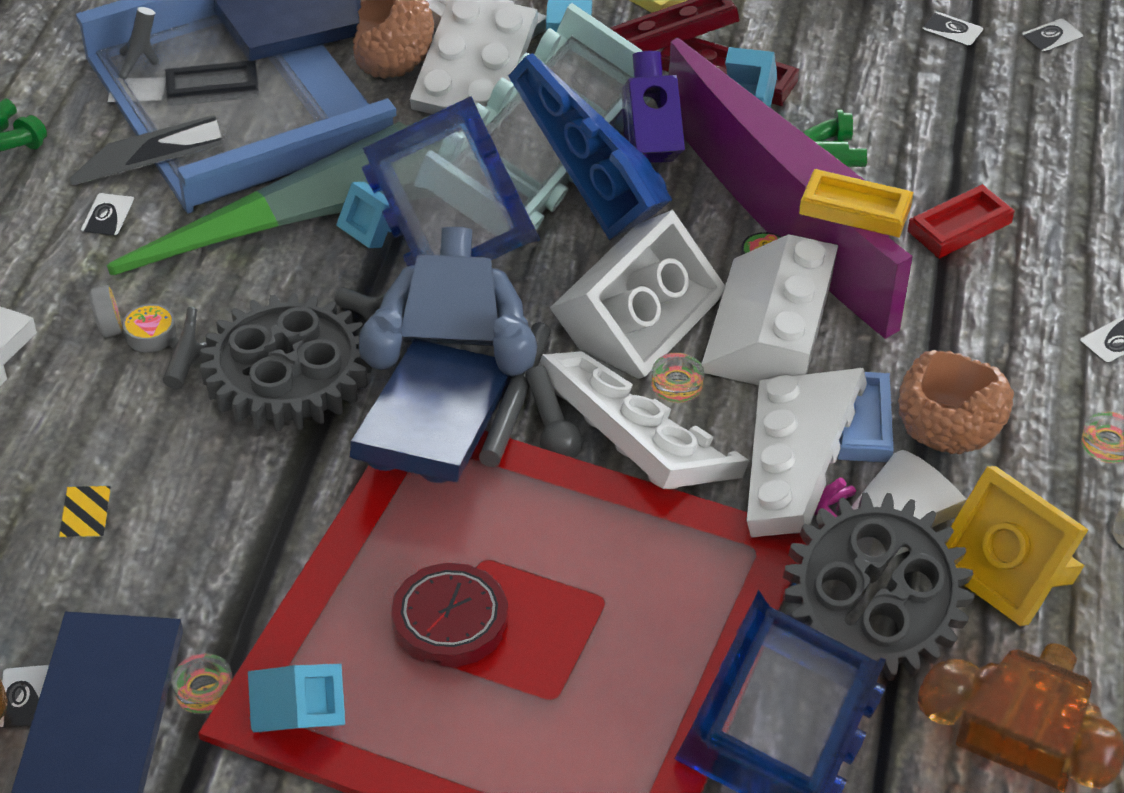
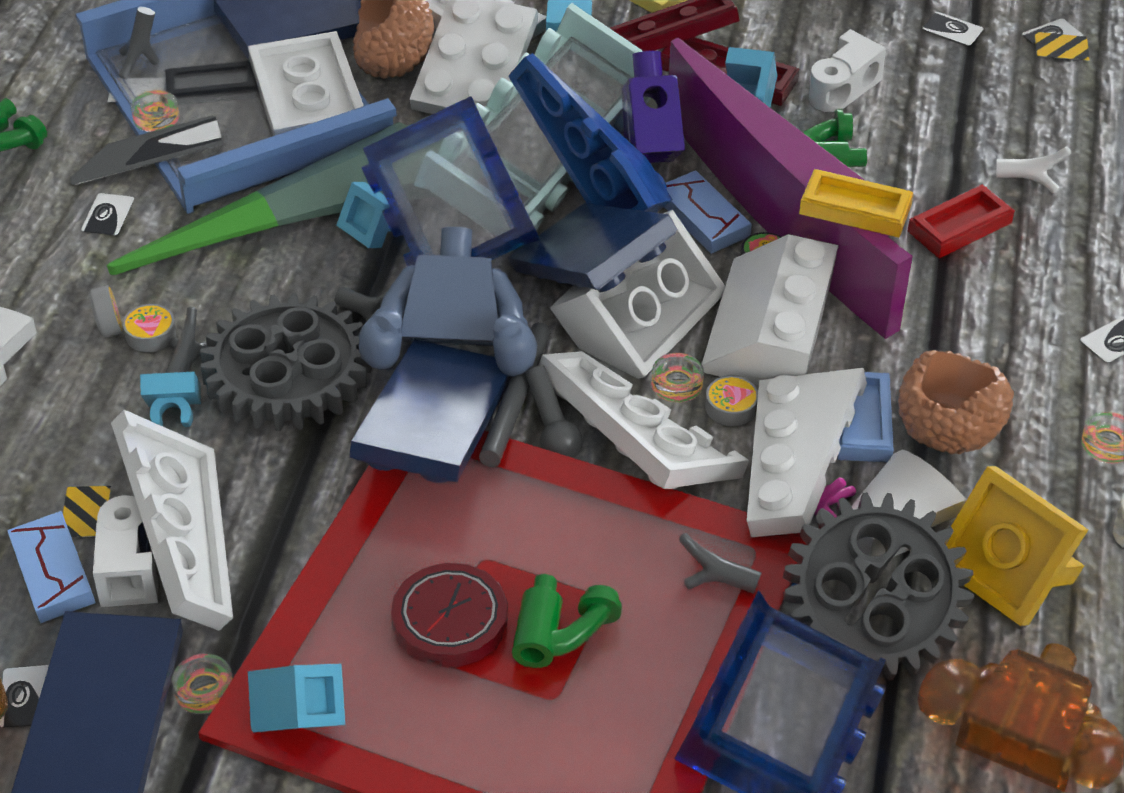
none -> light blue tile [7,511,96,624]
none -> white leg [93,495,159,607]
none -> white wing [111,410,233,631]
none -> clear tile [131,90,180,132]
none -> medium azure tile [140,372,201,427]
none -> white plate [248,31,364,136]
none -> dark blue tile [507,203,678,292]
none -> green plant [512,574,622,668]
none -> light blue tile [664,170,752,254]
none -> dark grey bar [679,533,762,594]
none -> tile [705,376,758,426]
none -> white leg [809,29,886,112]
none -> white bar [996,147,1071,194]
none -> sticker [1035,32,1090,61]

